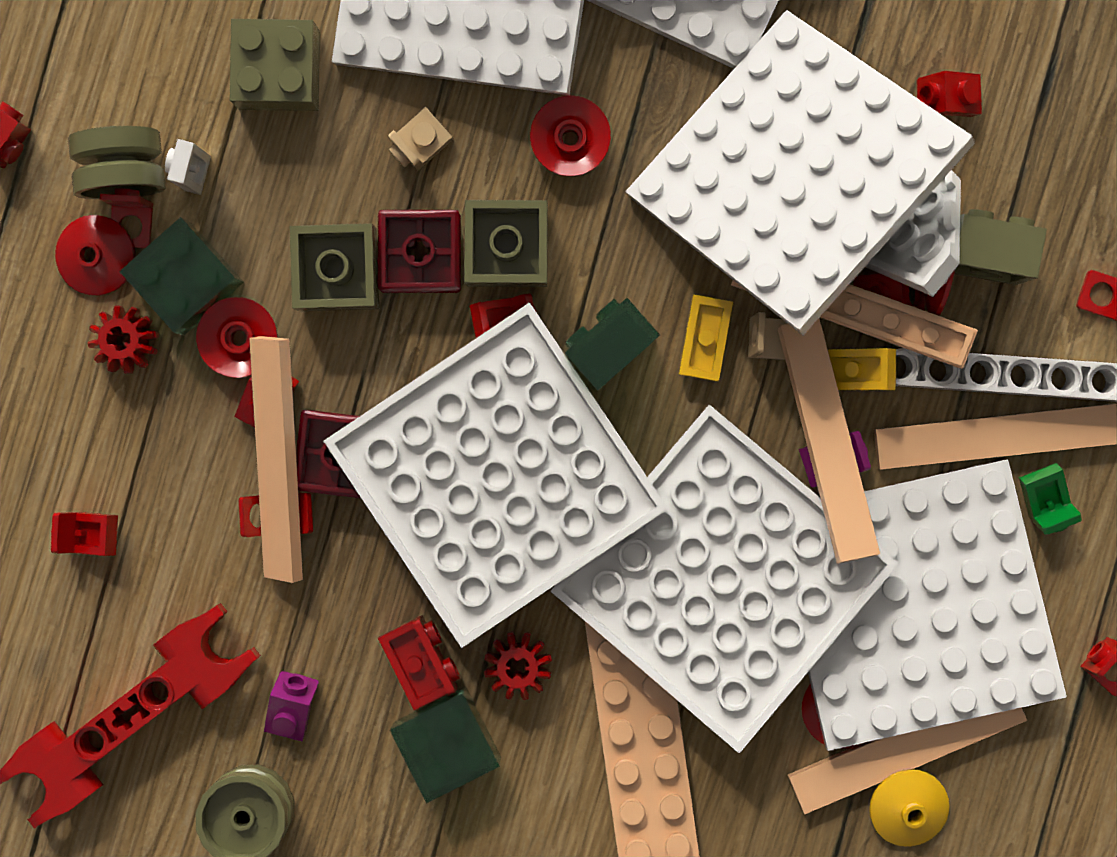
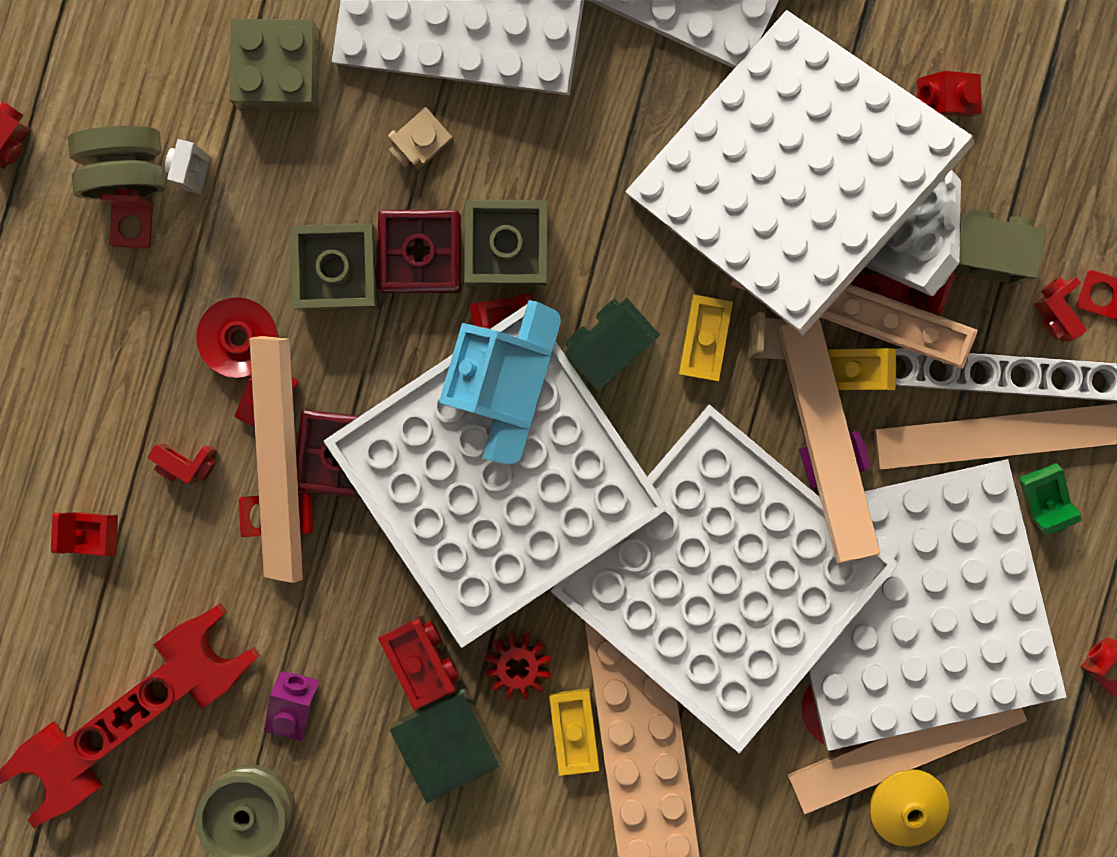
red dish [55,215,135,296] -> none
red gear [88,305,159,374] -> none
clear green brick [119,217,244,335] -> none
red dish [530,95,611,177] -> none
none -> red bracket [147,444,217,484]
none -> medium azure plate [439,300,561,464]
none -> yellow plate [549,688,599,776]
none -> red bracket [1034,277,1087,342]

